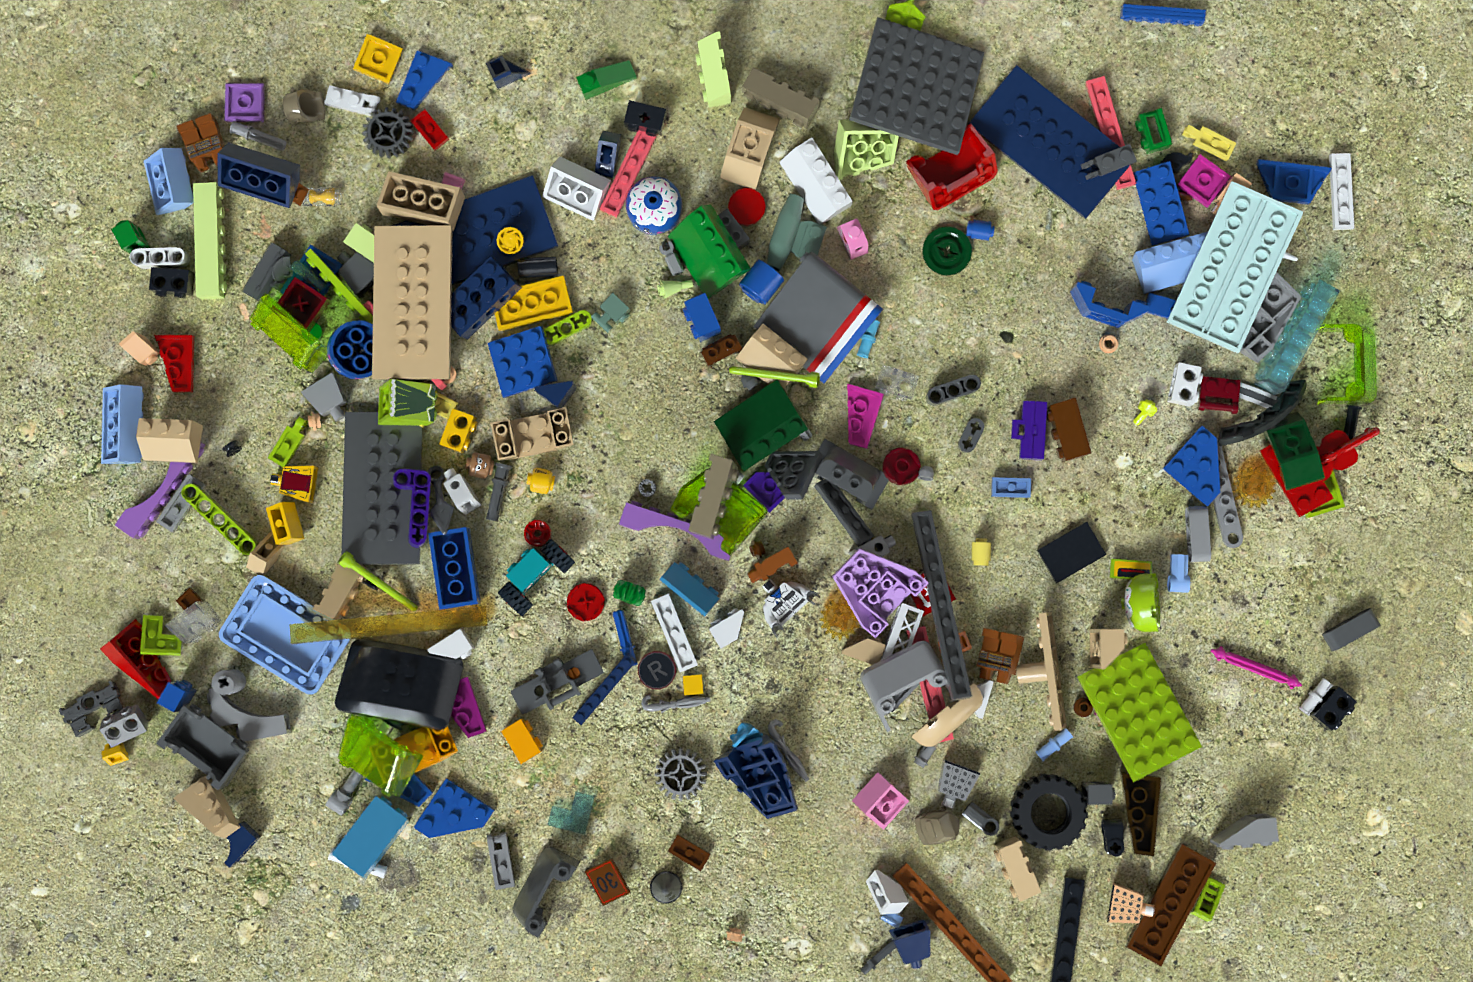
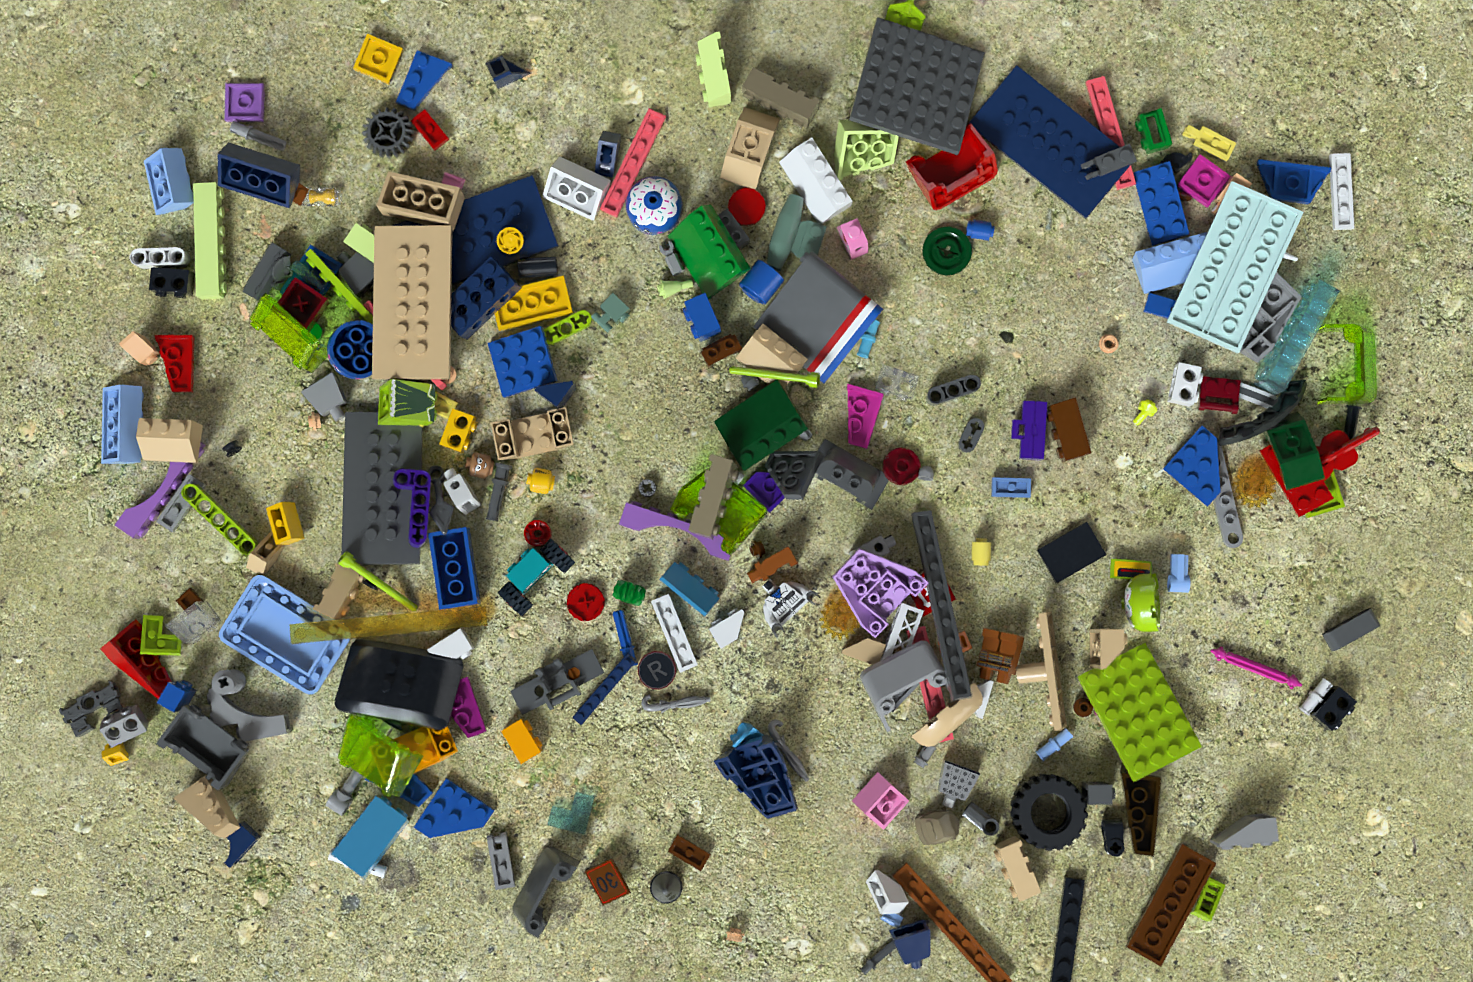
green brick [111,220,151,254] -> none
dark orange hips [176,113,225,172] -> none
lime plate [268,417,308,467] -> none
torso [270,466,318,503] -> none
dark tan helmet [283,88,326,122] -> none
white plate [325,85,381,117] -> none
green slope [576,60,637,101] -> none
black brick [624,100,667,137] -> none
light grey gear [655,748,707,801] -> none
yellow tile [683,674,704,695] -> none
dark grey tile [814,479,875,547] -> none
blue slope [1070,281,1151,328] -> none
light nougat torso [1107,883,1154,923] -> none
blue piece [1120,4,1206,26] -> none
light grey beam [1185,506,1211,562] -> none

